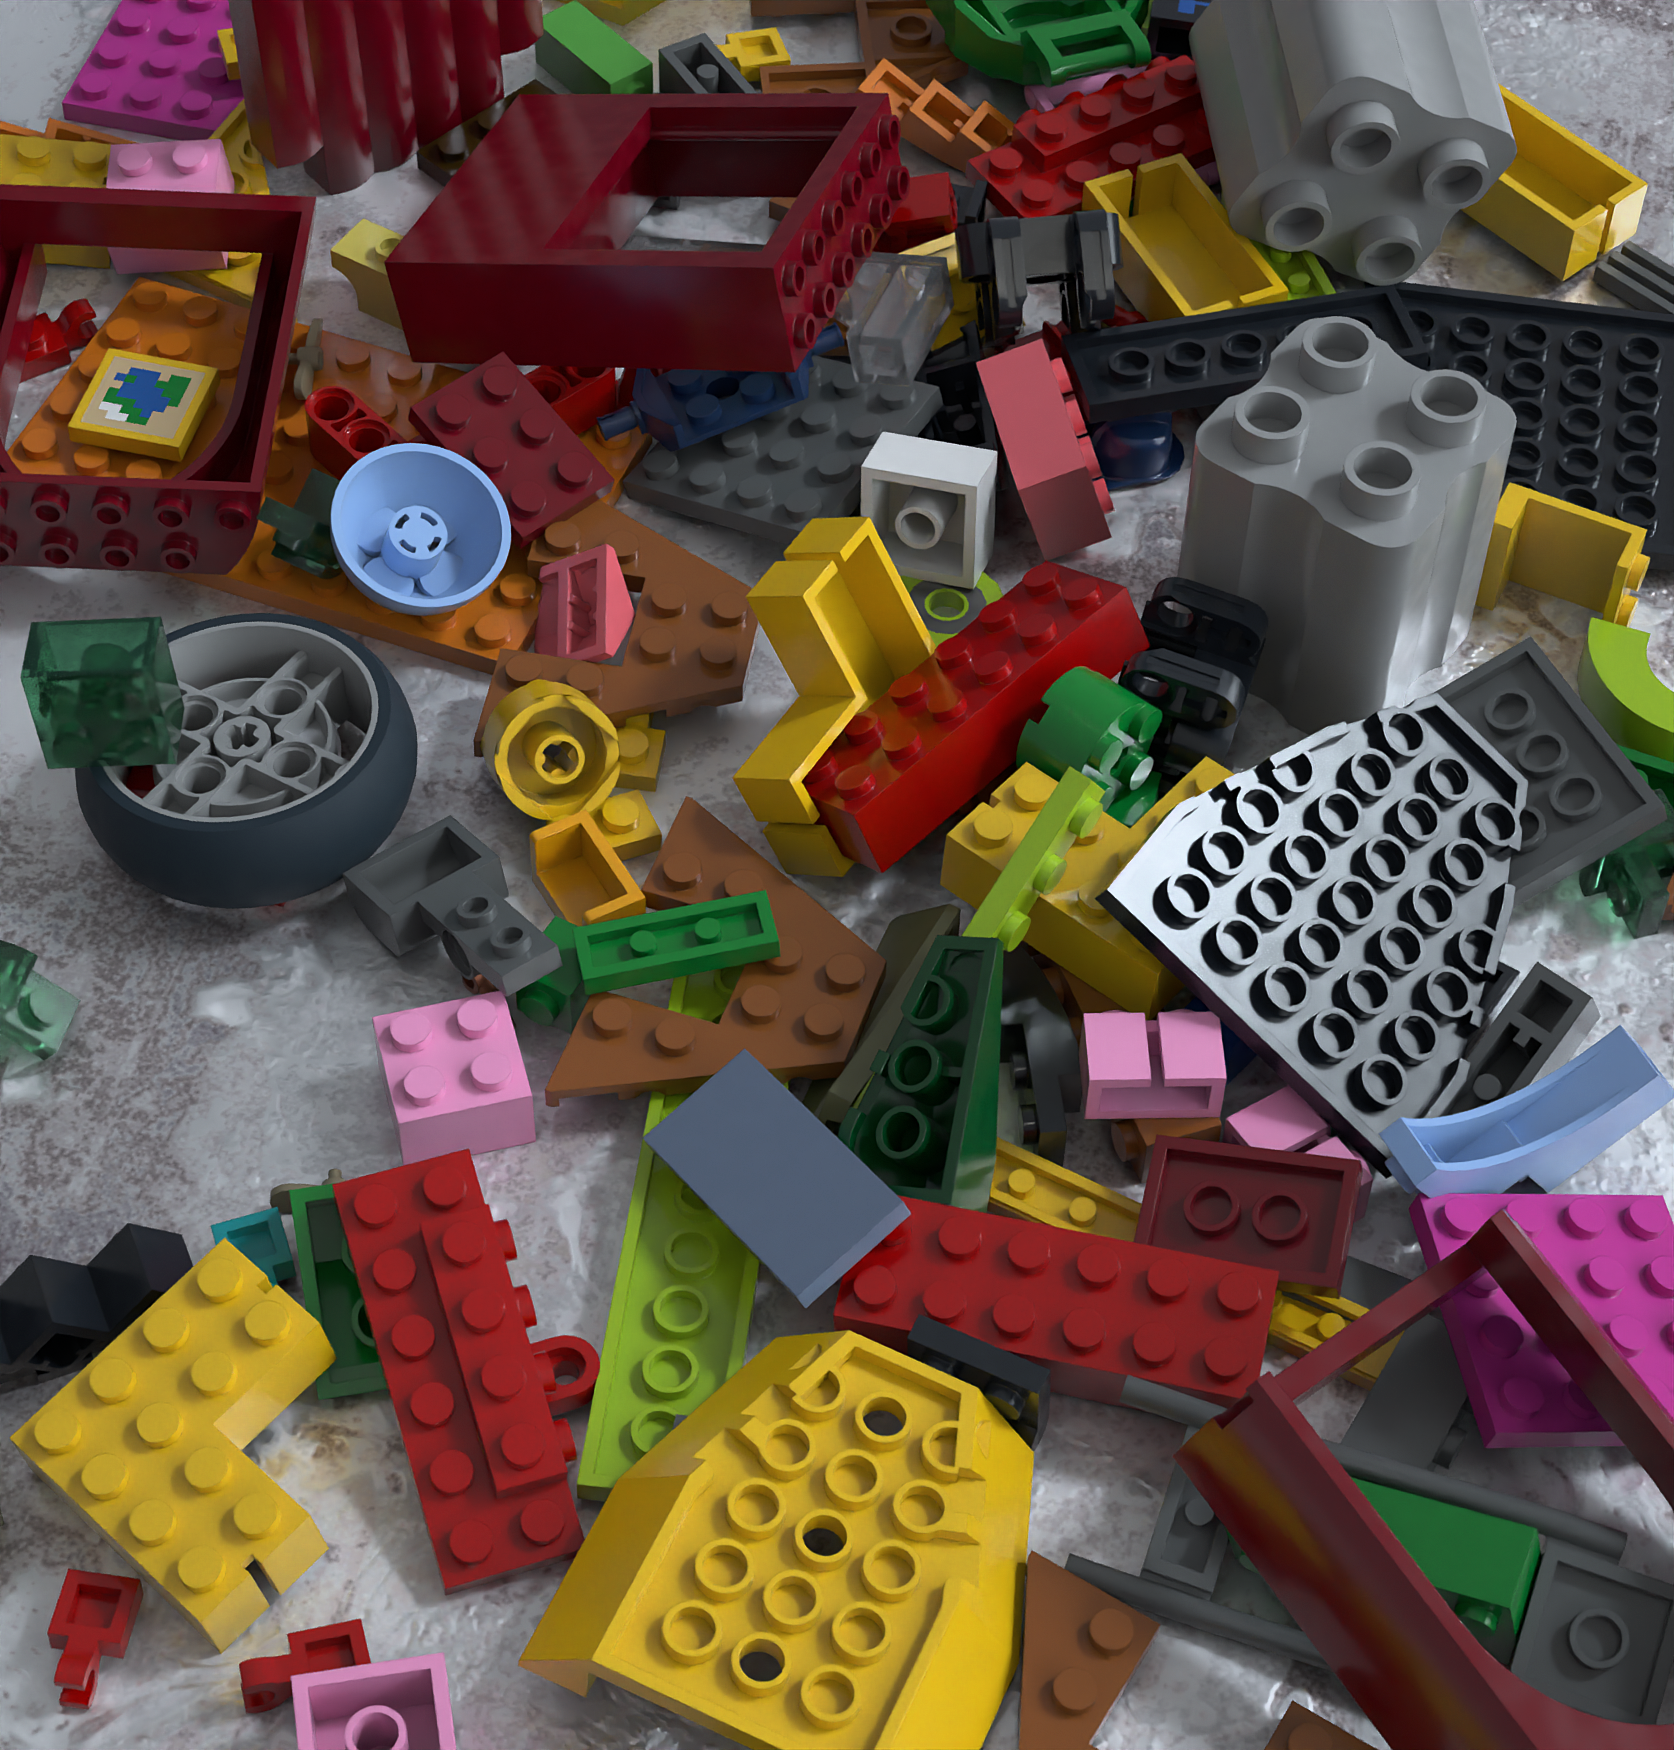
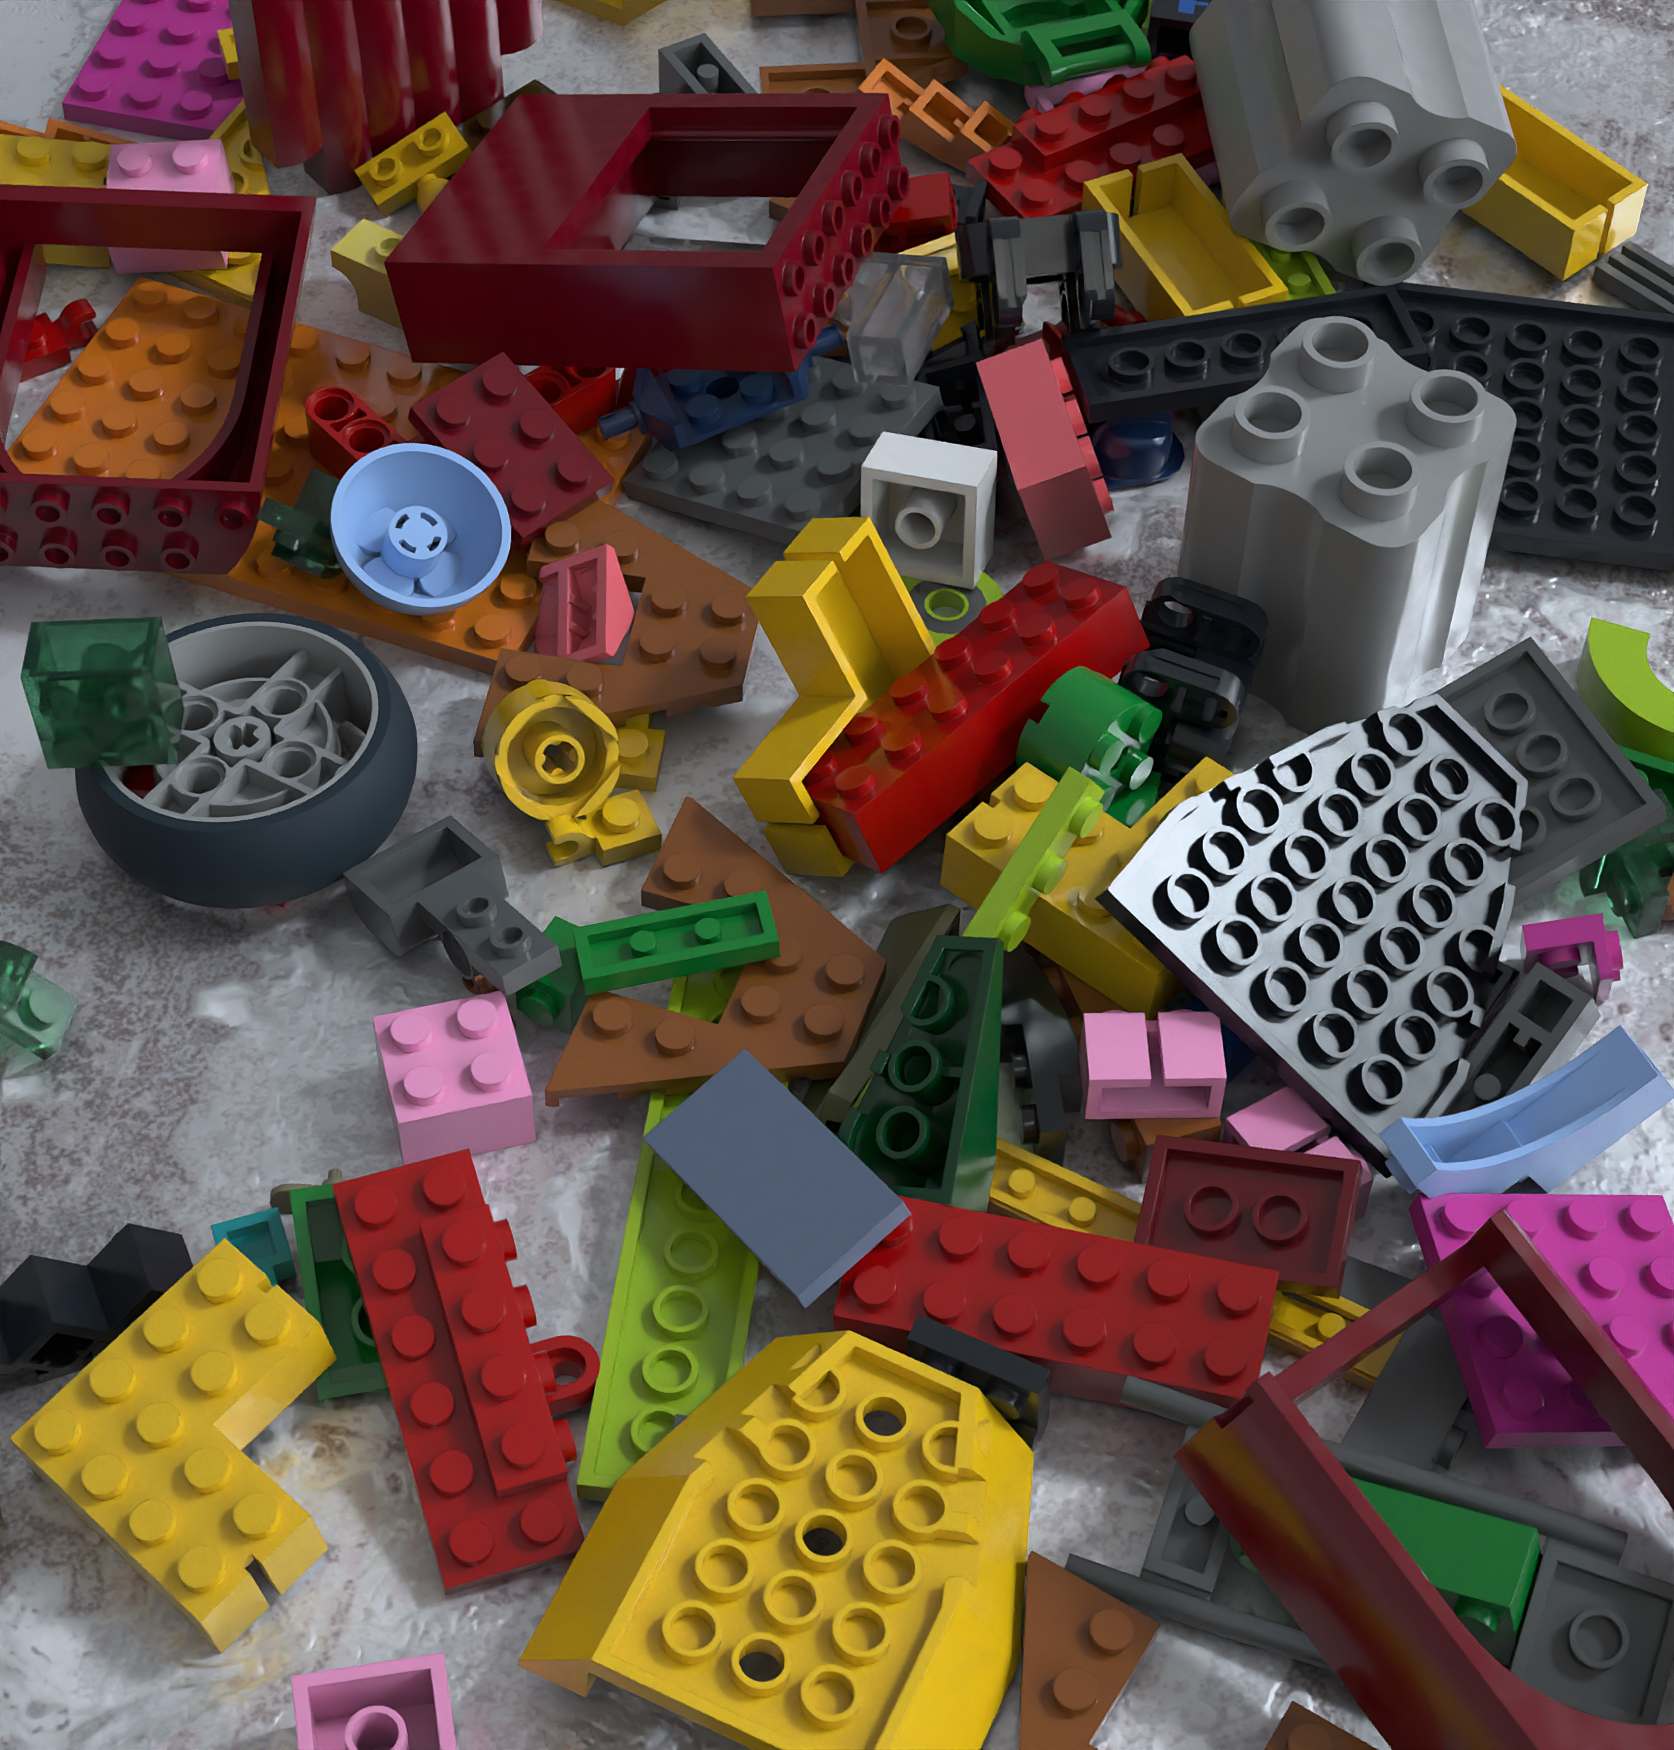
red plate [47,1568,144,1710] -> none
tile [67,348,220,462] -> none
red plate [238,1618,371,1713] -> none
dark tan piece [288,318,324,400] -> none
light orange panel [529,809,646,927] -> none
bright green brick [535,0,653,94] -> none
yellow plate [715,27,791,82] -> none
yellow panel [1475,482,1650,627] -> none
none -> yellow plate [354,112,472,218]
none -> dark pink bracket [1520,913,1623,1001]

